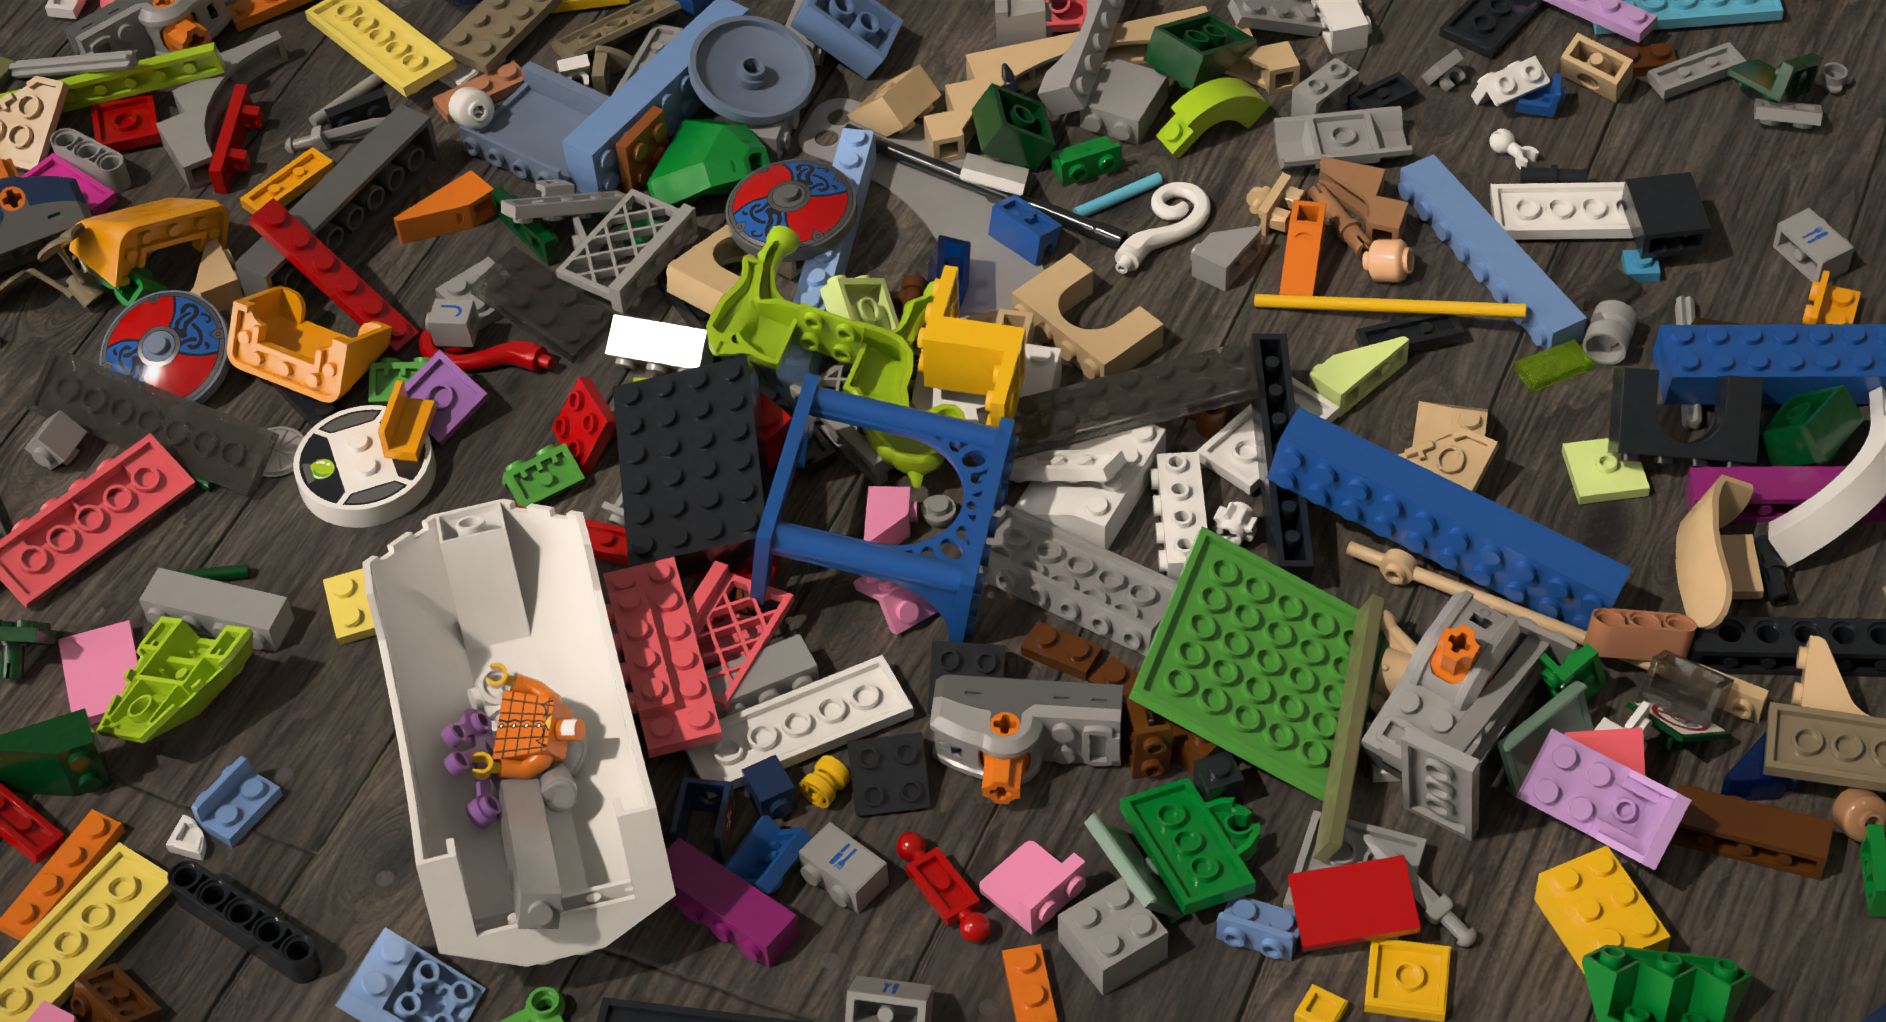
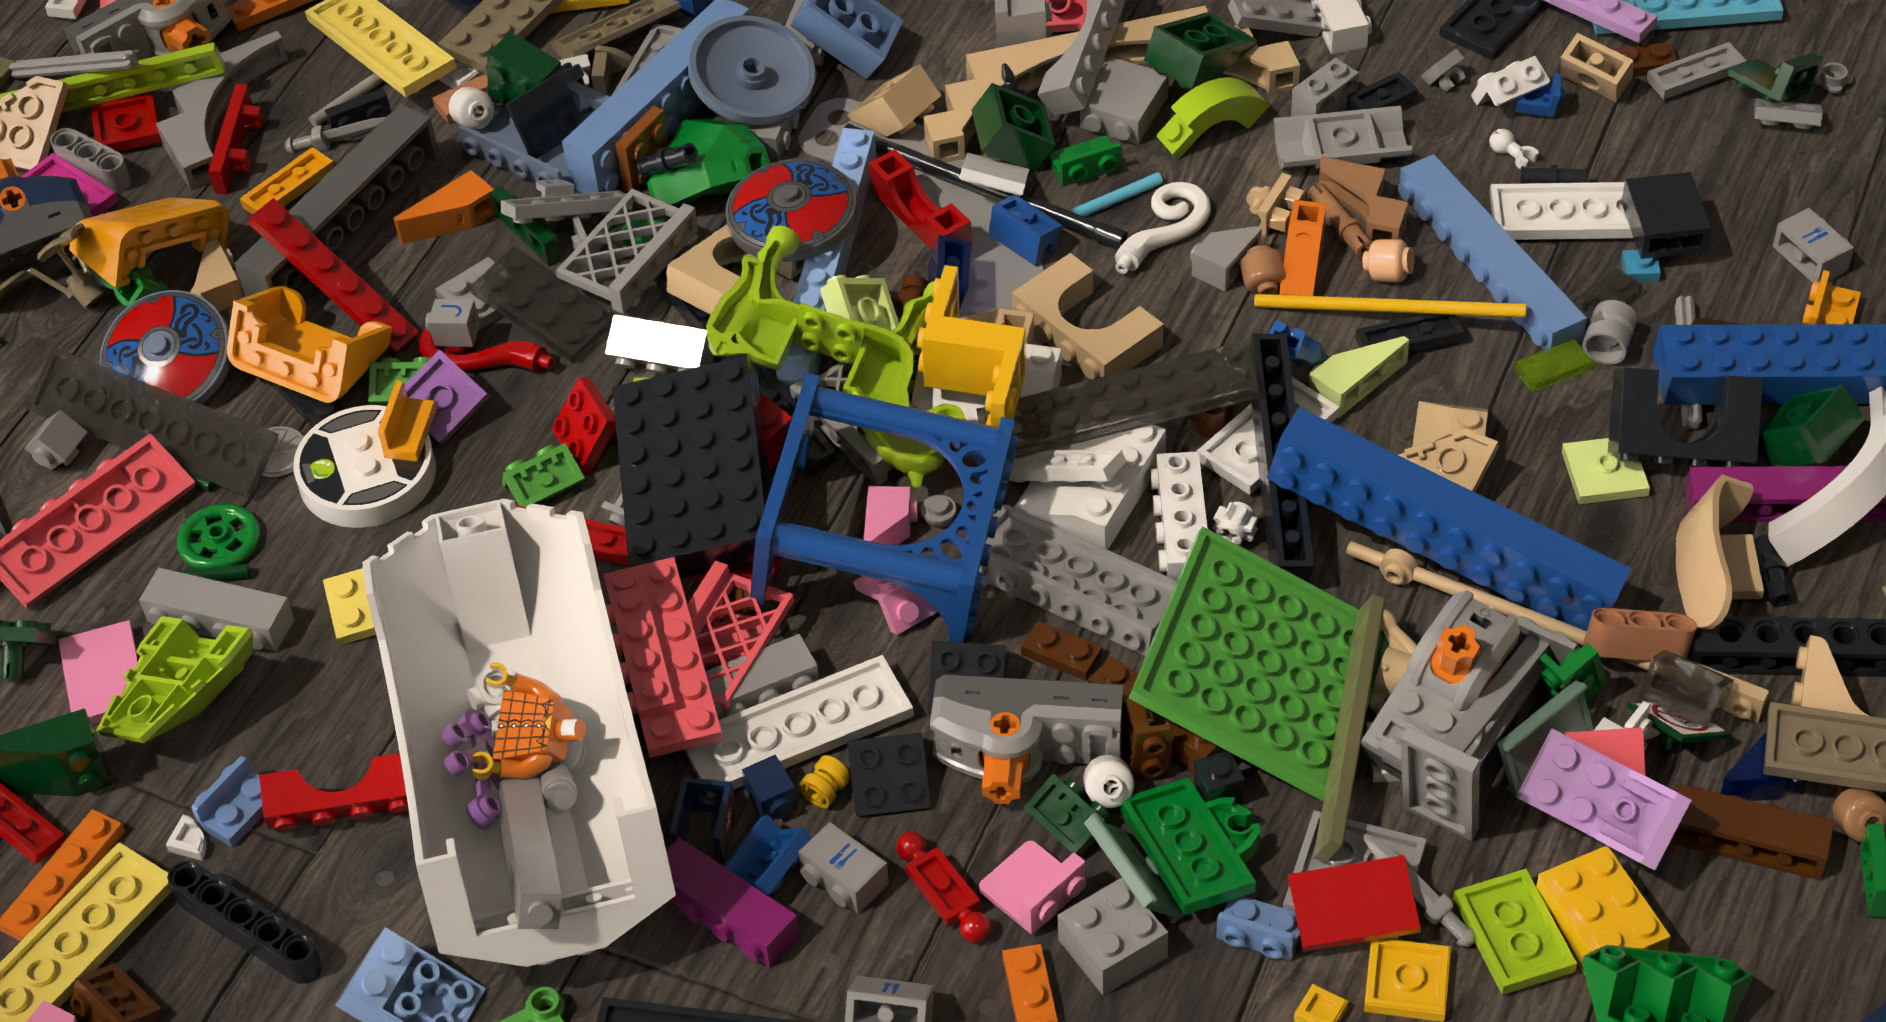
none -> green plate [177,504,261,569]
none -> red arch [259,753,409,832]
none -> dark green brick [487,31,561,105]
none -> black flag [505,62,597,159]
none -> black pin [637,143,698,177]
none -> red arch [868,149,973,264]
none -> dark green bracket [1023,773,1113,857]
none -> white head [1083,755,1134,808]
none -> medium nougat head [1240,245,1286,295]
none -> blue animal [1267,320,1330,367]
none -> lime plate [1453,869,1577,995]

